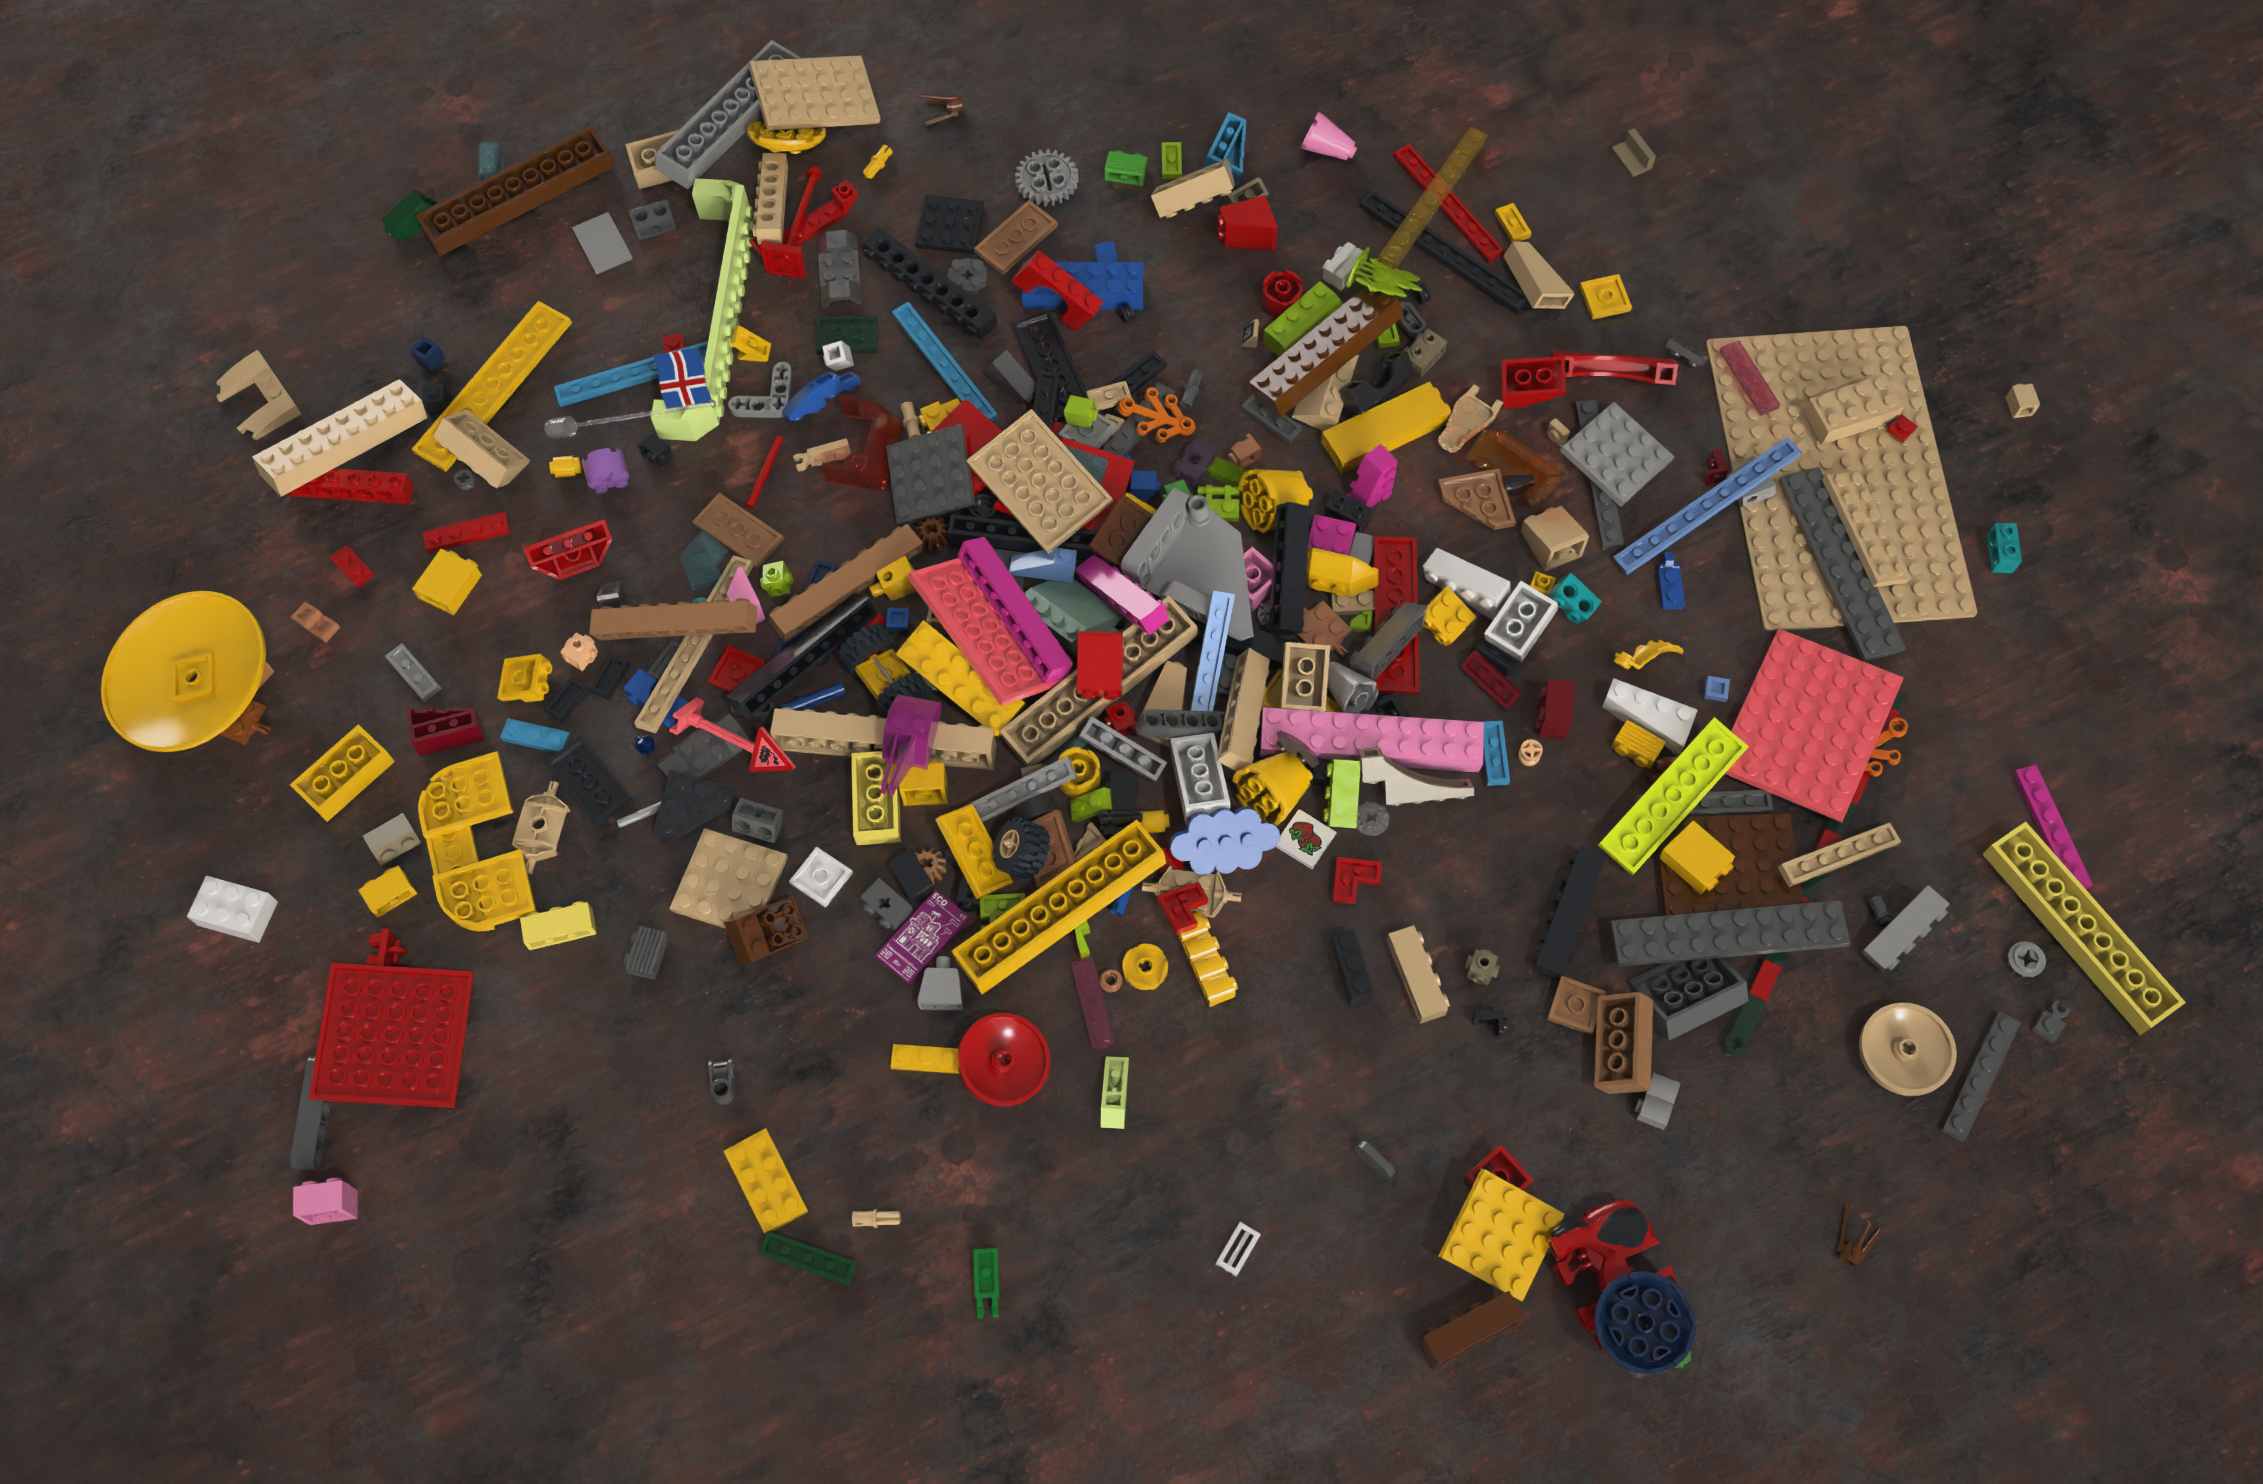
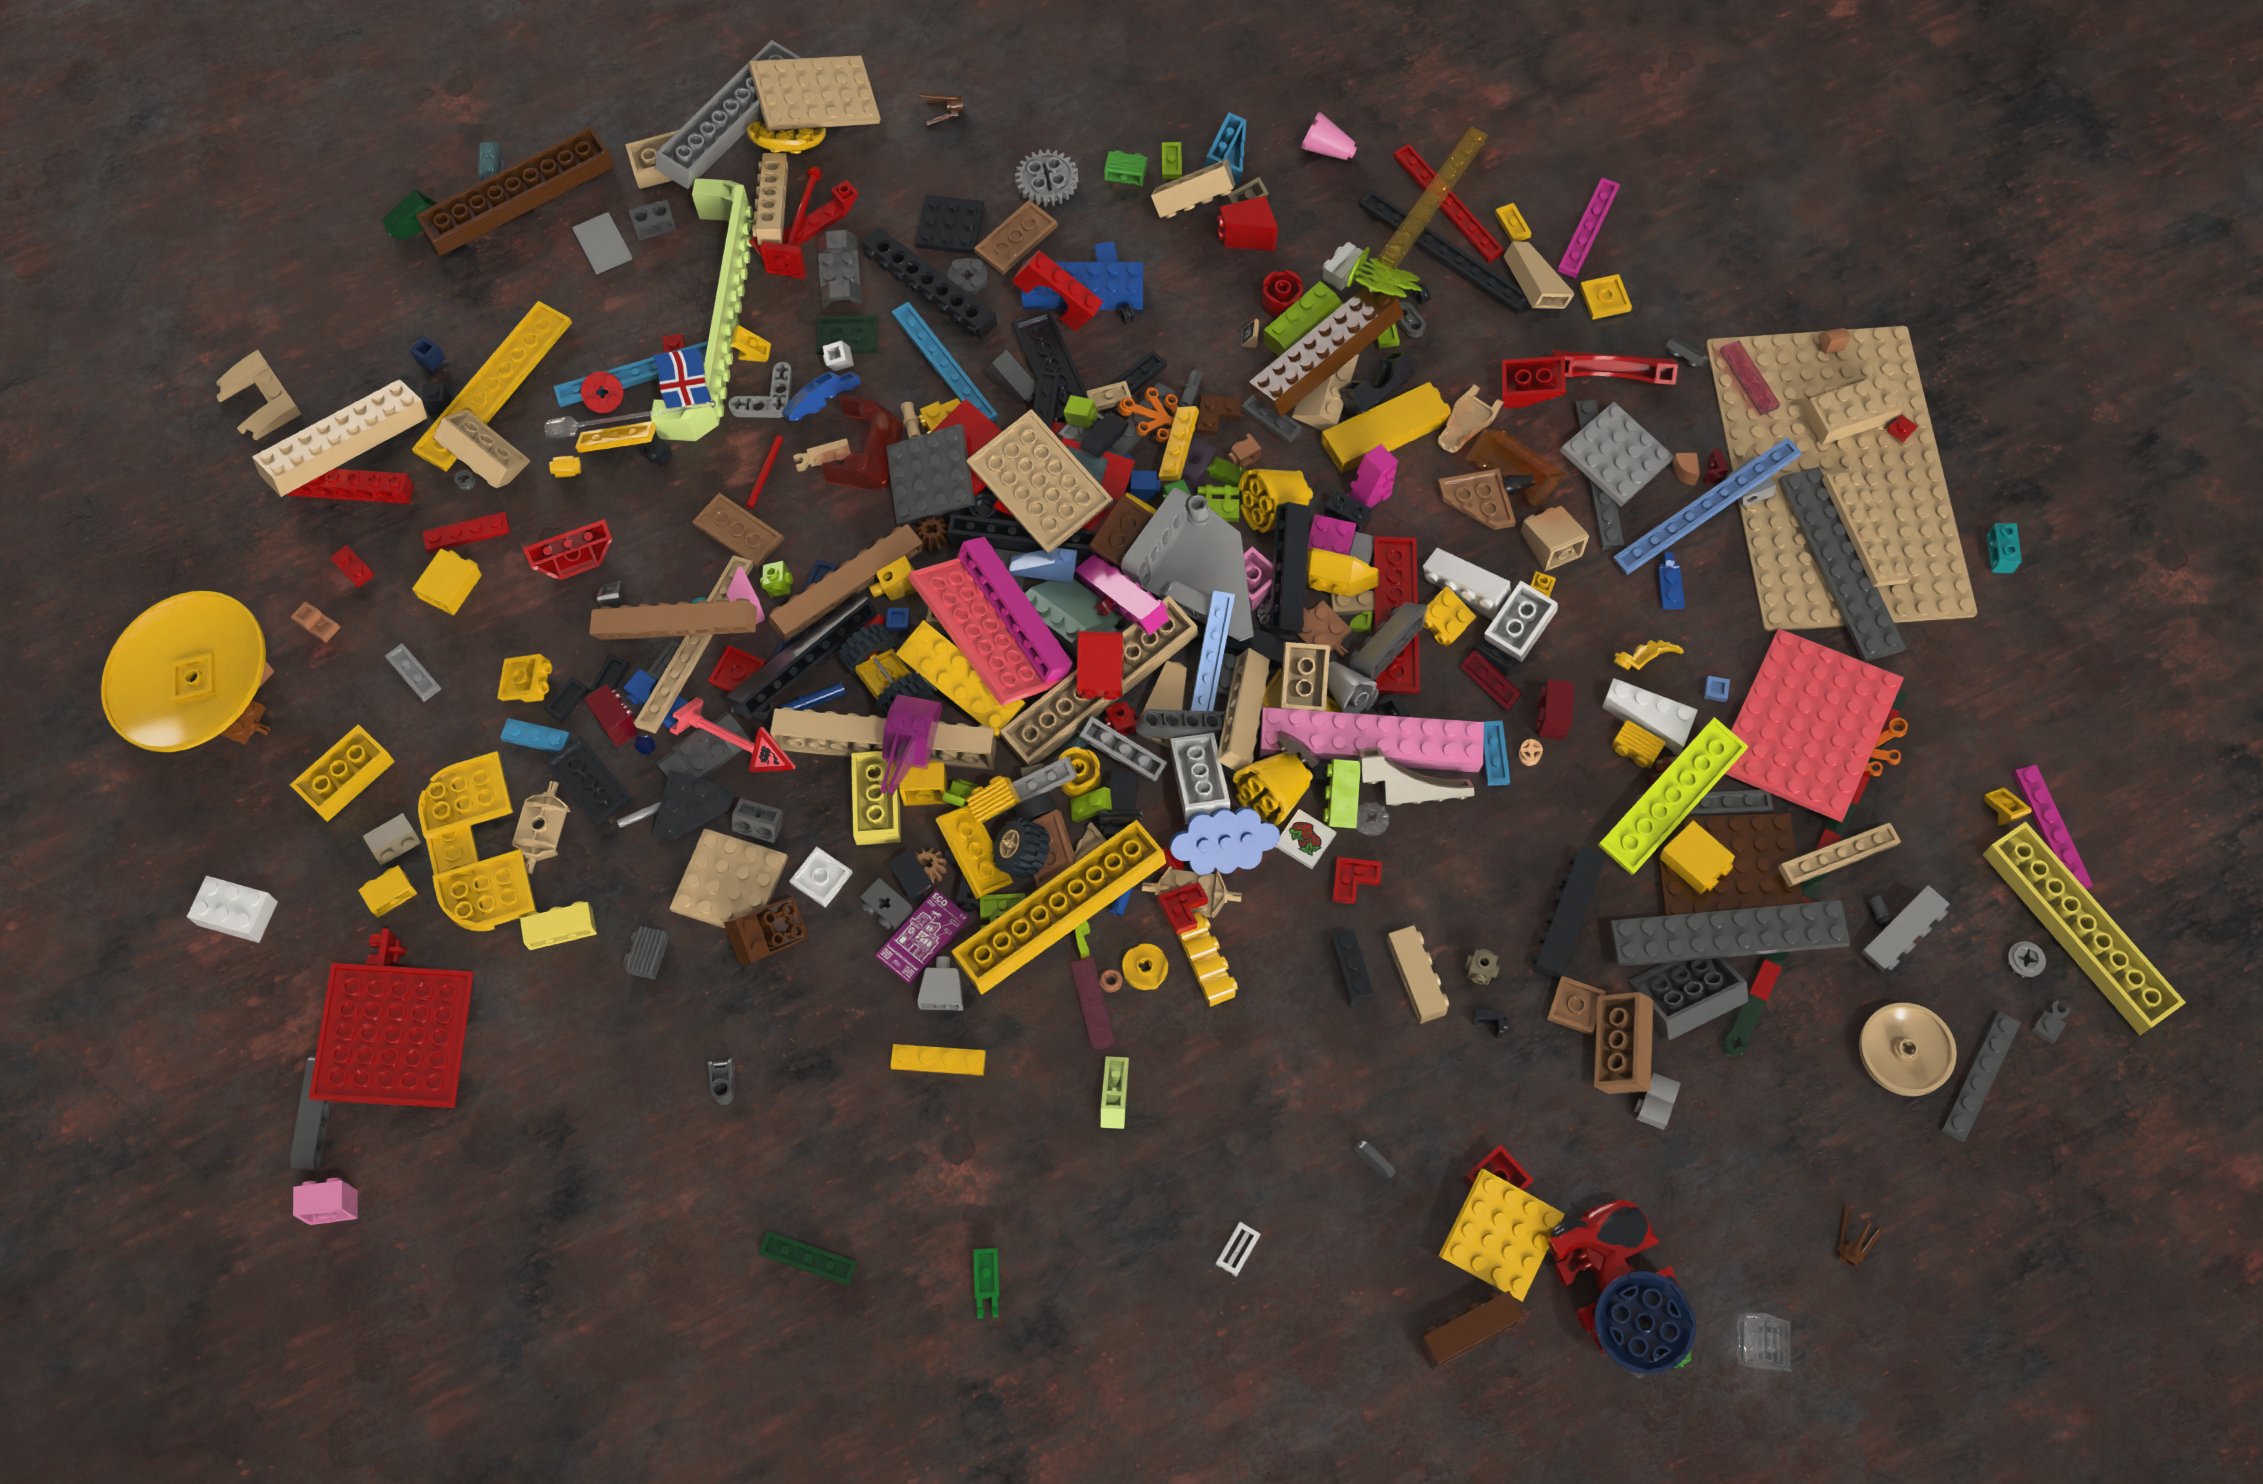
dark red wedge [407,708,485,757] -> none
light nougat brick [560,632,598,671] -> none
medium lavender brick [582,448,629,494] -> none
clear light blue slope [680,531,728,590] -> none
yellow plate [724,1128,808,1235] -> none
tan axle [852,1209,901,1228] -> none
yellow axle [863,145,893,179] -> none
red dish [957,1013,1050,1107] -> none
yellow brick [1139,810,1169,833] -> none
dark tan brick [1403,328,1447,379] -> none
tan plate [1547,418,1570,447] -> none
teal brick [1547,573,1602,625] -> none
dark tan panel [1611,128,1656,177] -> none
tan brick [2005,384,2040,418] -> none
none -> yellow plate [575,421,656,453]
none -> red brick [581,371,624,413]
none -> dark red brick [584,684,639,748]
none -> lime slope [942,778,979,807]
none -> yellow brick [966,776,1021,823]
none -> black beam [1080,412,1129,459]
none -> dark red plate [1094,597,1114,616]
none -> yellow plate [1158,406,1199,481]
none -> reddish brown plate [1197,394,1243,436]
none -> dark pink plate [1557,178,1620,278]
none -> nougat brick [1672,453,1700,485]
none -> clear slope [1737,1313,1791,1372]
none -> nougat brick [1818,328,1851,354]
none -> yellow slope [1984,787,2031,827]

